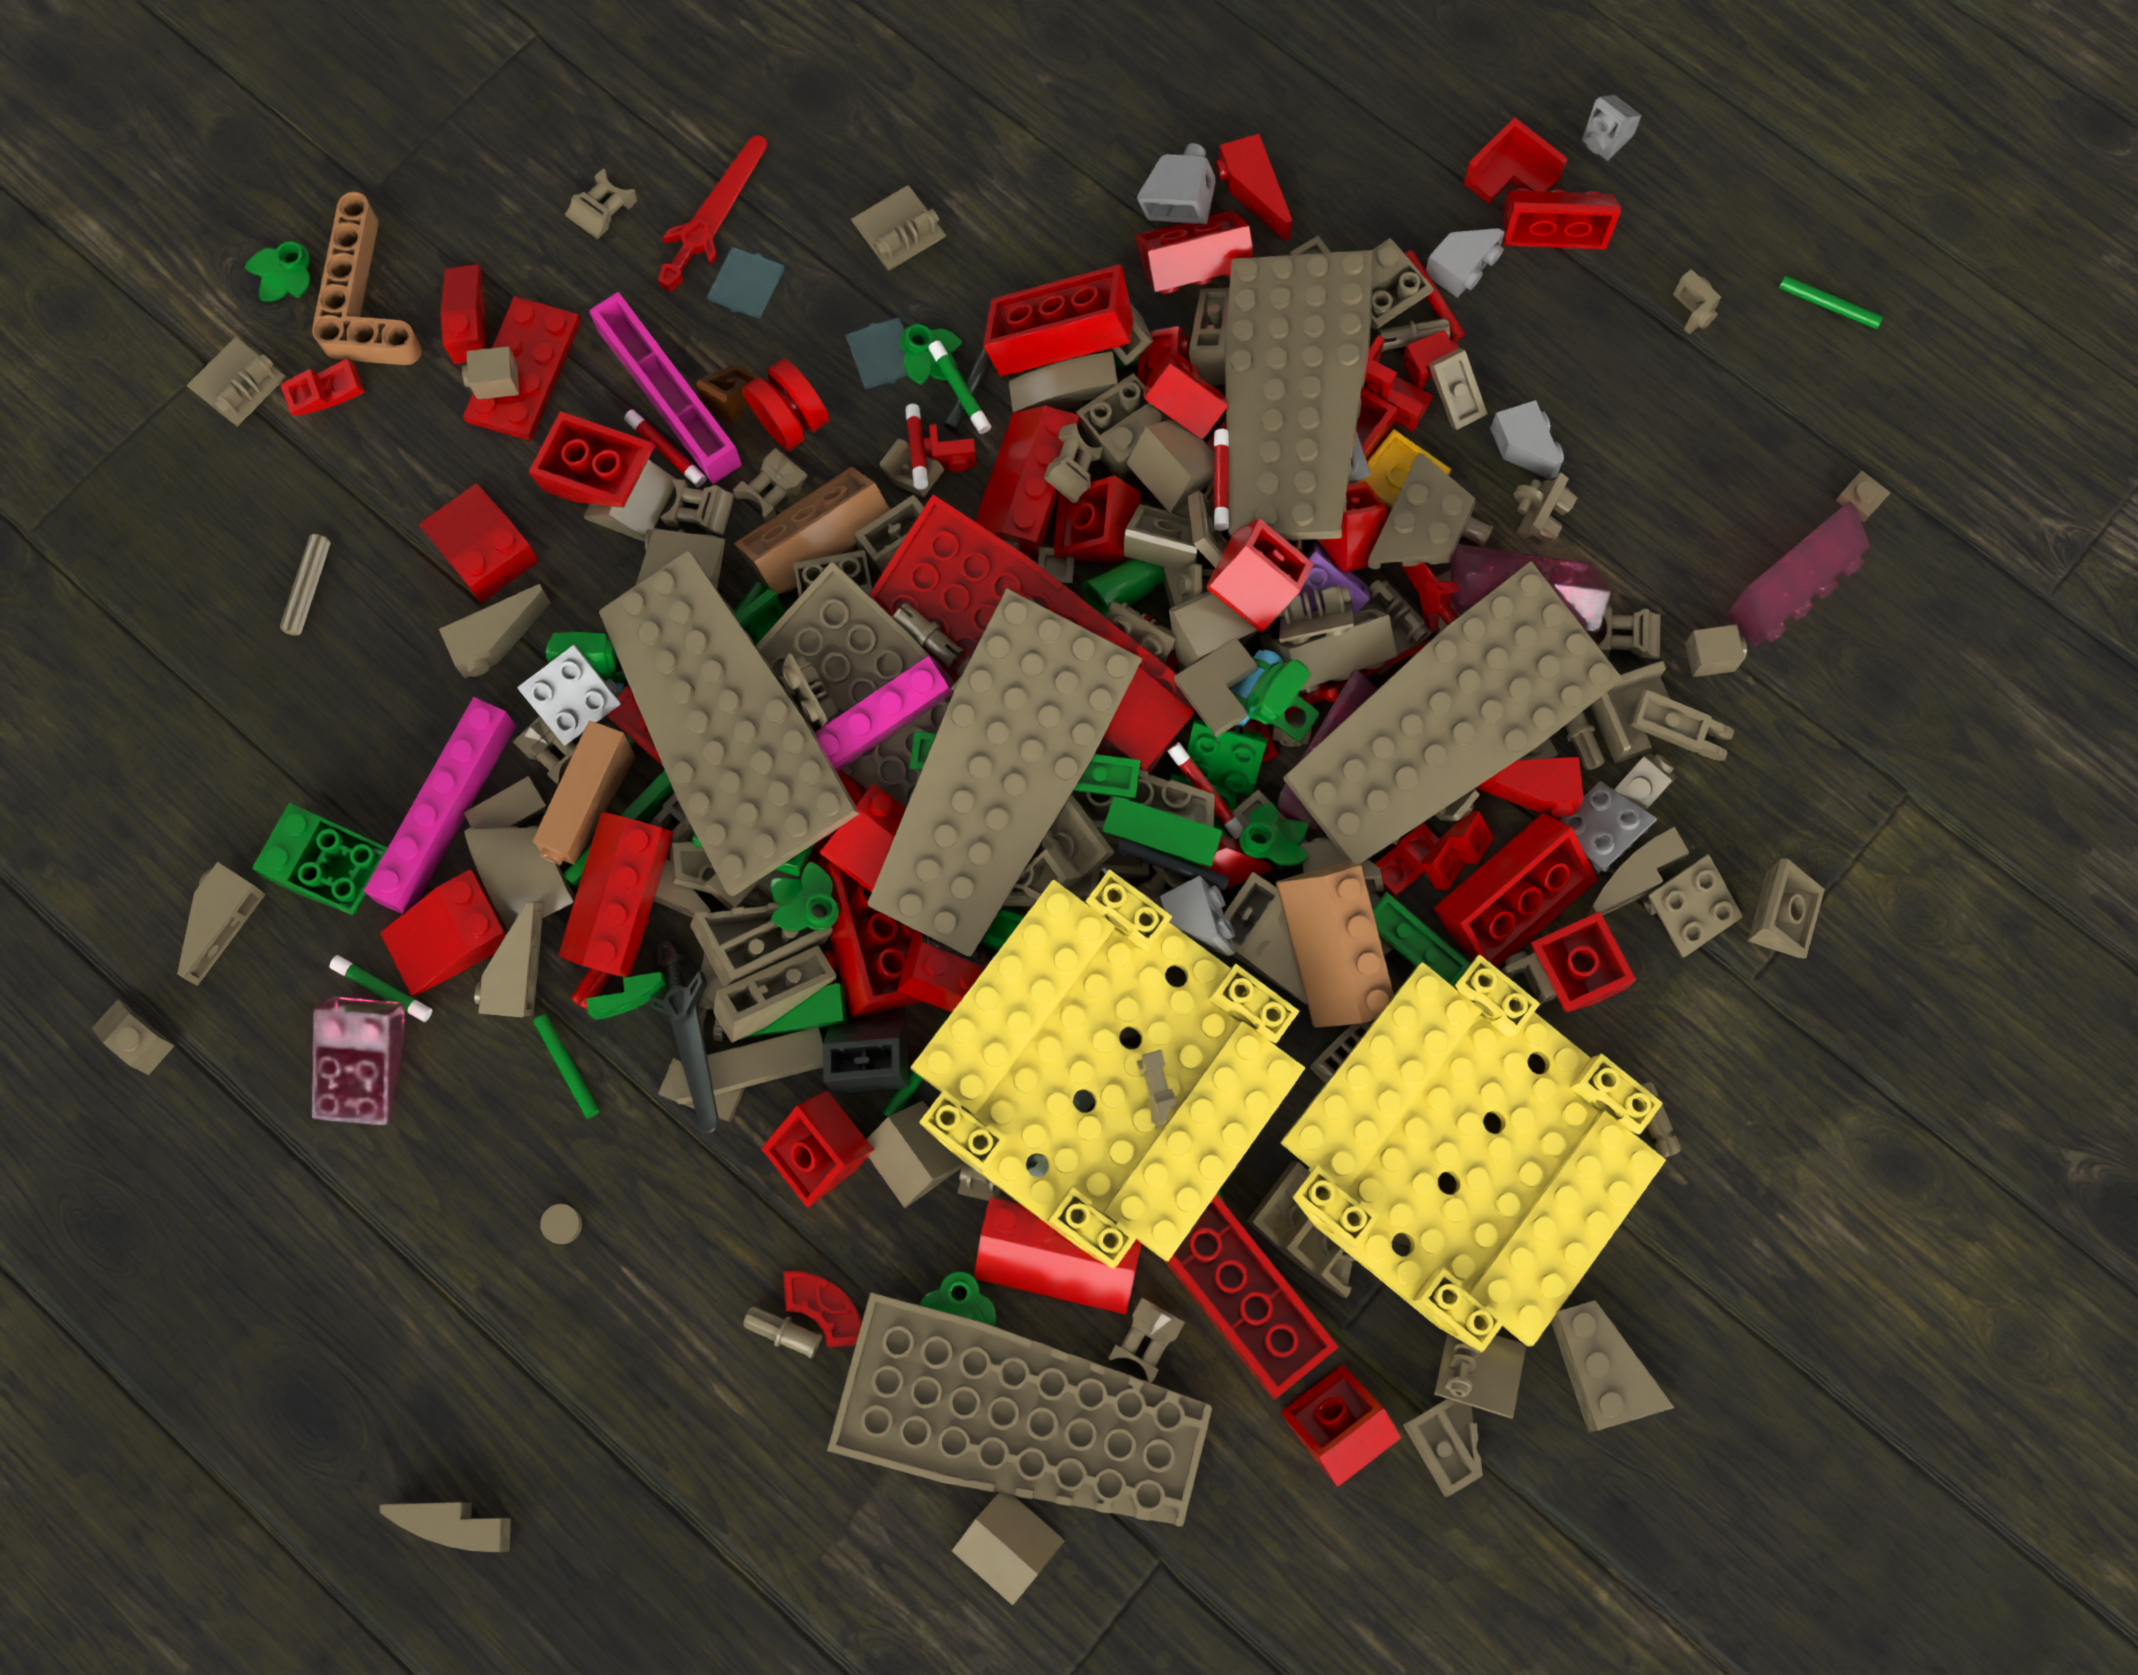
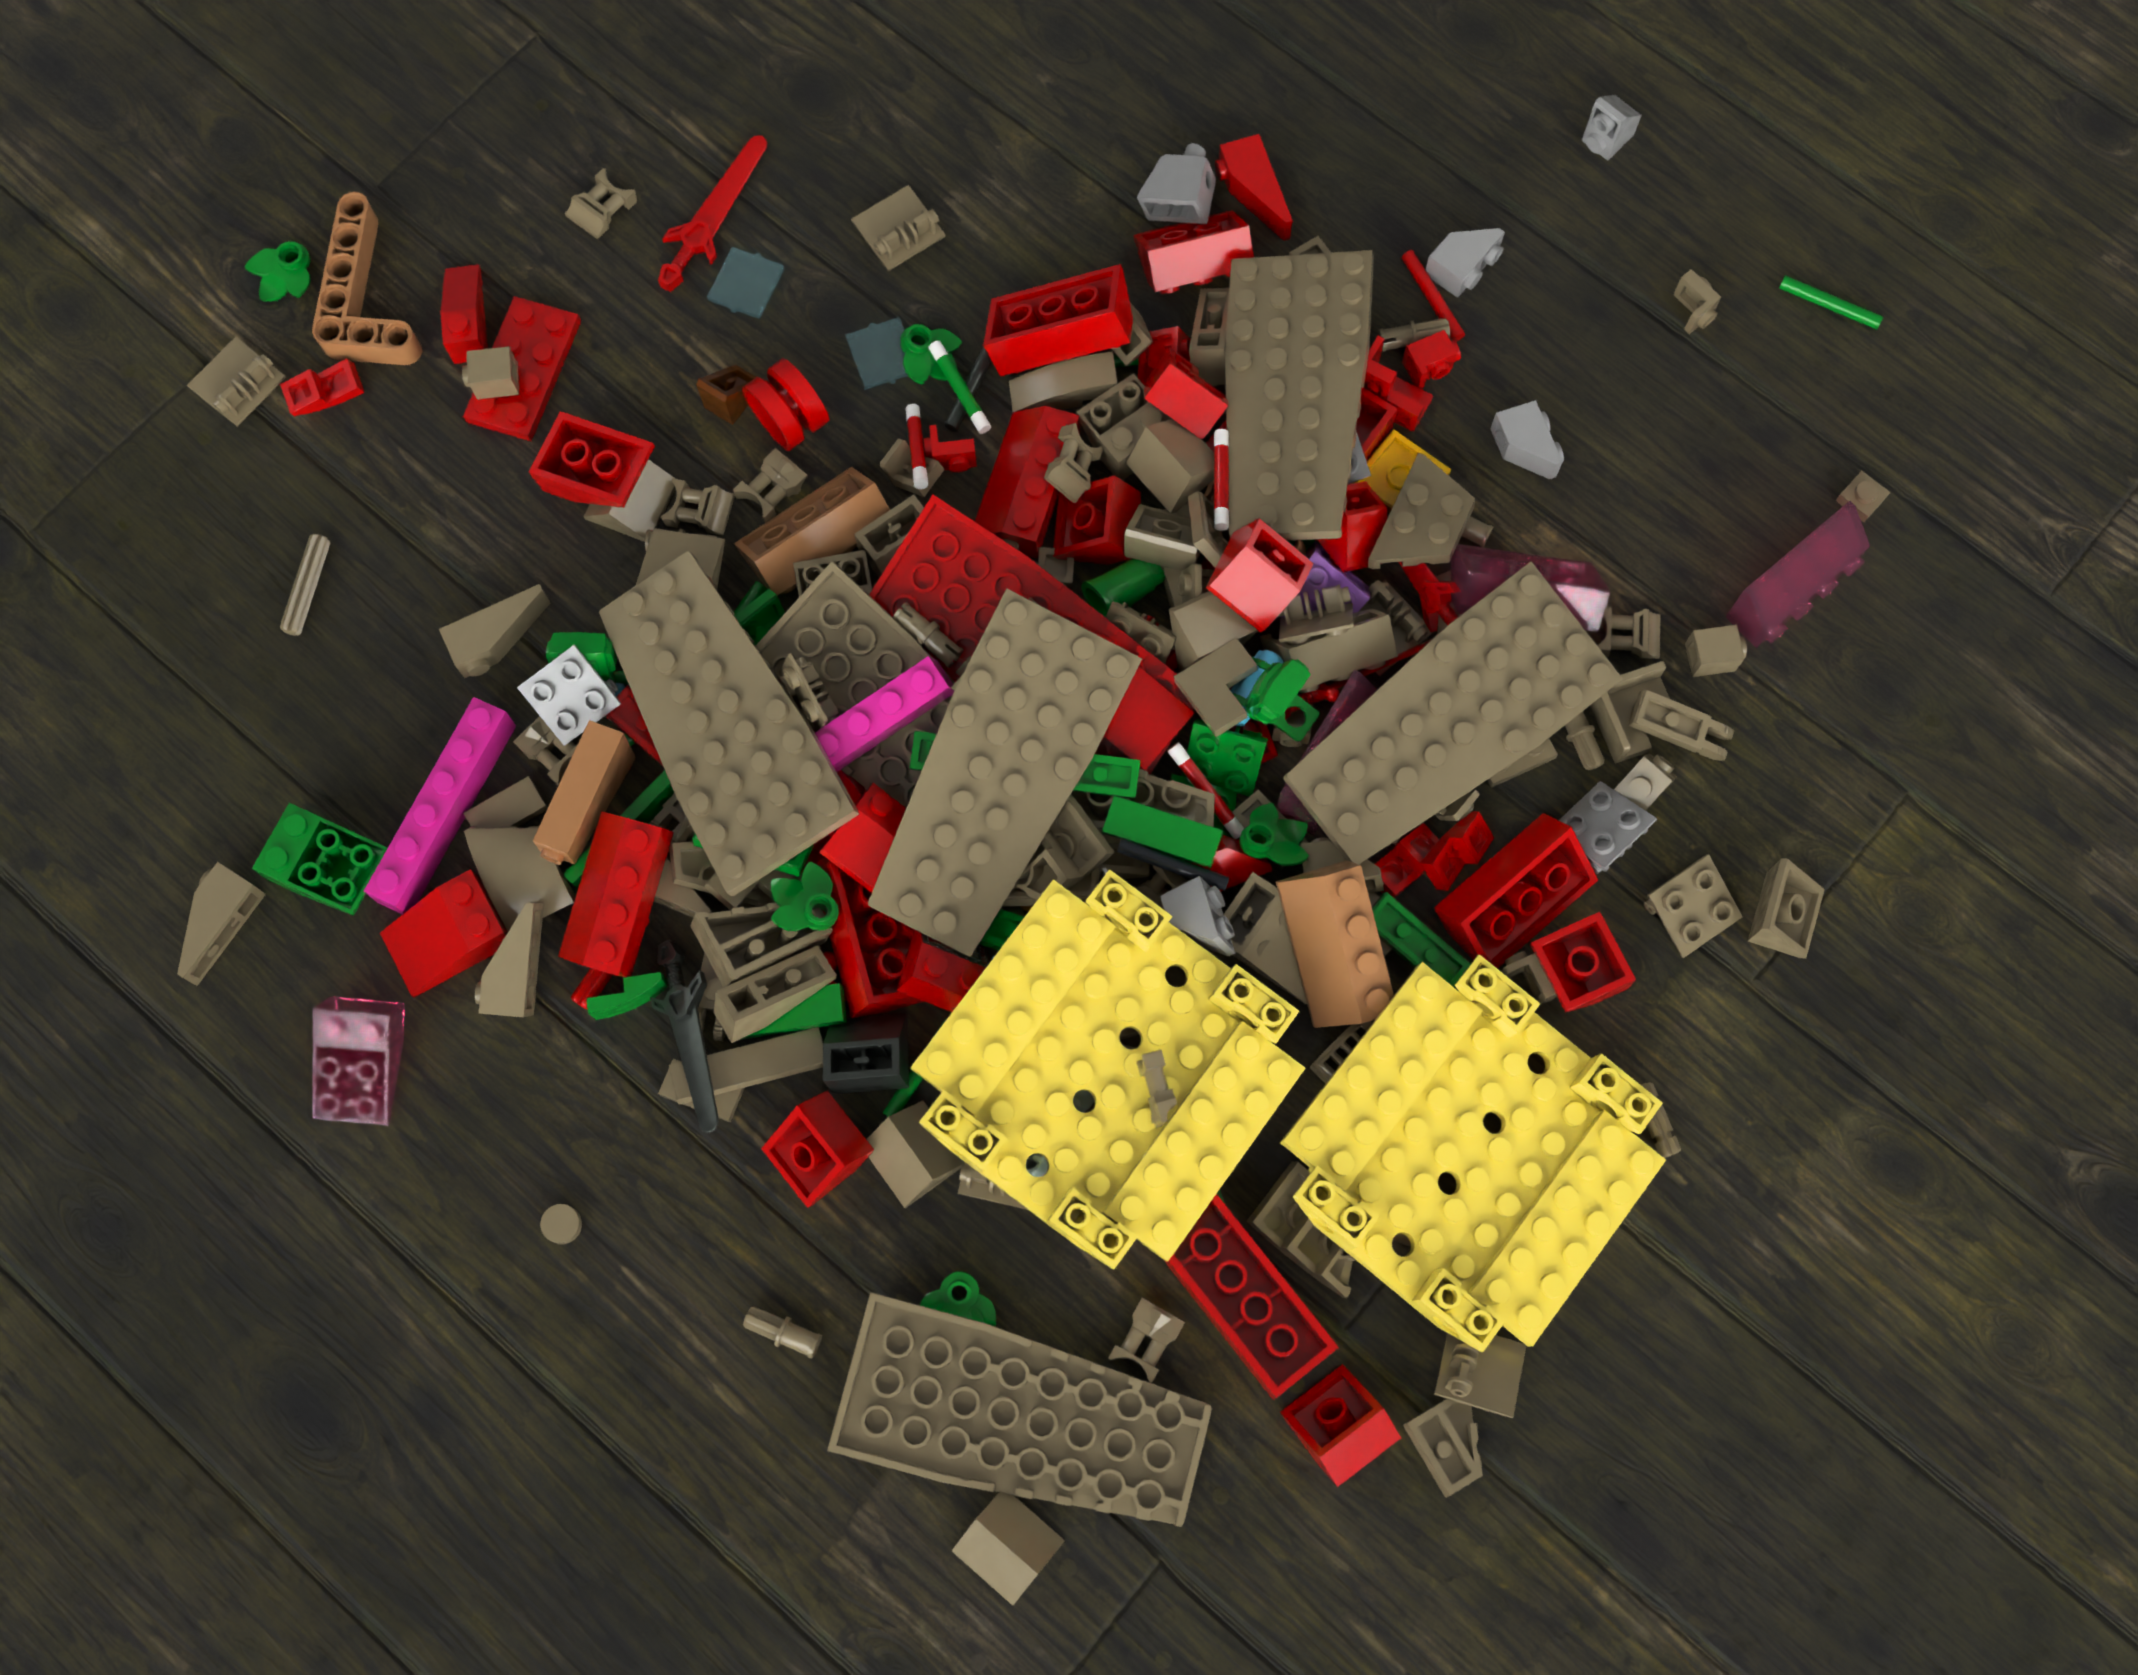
dark tan slope [92,999,175,1075] -> none
green bar [329,955,432,1022] -> none
dark tan slope [380,1502,511,1552] -> none
red slope [419,483,540,604] -> none
green bar [533,1014,600,1119] -> none
dark pink brick [589,292,742,484] -> none
red bar [624,409,707,487] -> none
red tile [783,1271,863,1348] -> none
red slope [974,1197,1142,1315] -> none
dark tan slope [1370,238,1434,329] -> none
dark tan plate [1428,348,1487,430] -> none
red panel [1464,117,1567,205] -> none
red slope [1476,757,1584,817] -> none
red slope [1502,188,1621,249] -> none
dark tan hips [1514,472,1578,543] -> none
dark tan wedge [1551,1300,1675,1432] -> none
dark tan slope [1585,826,1689,917] -> none

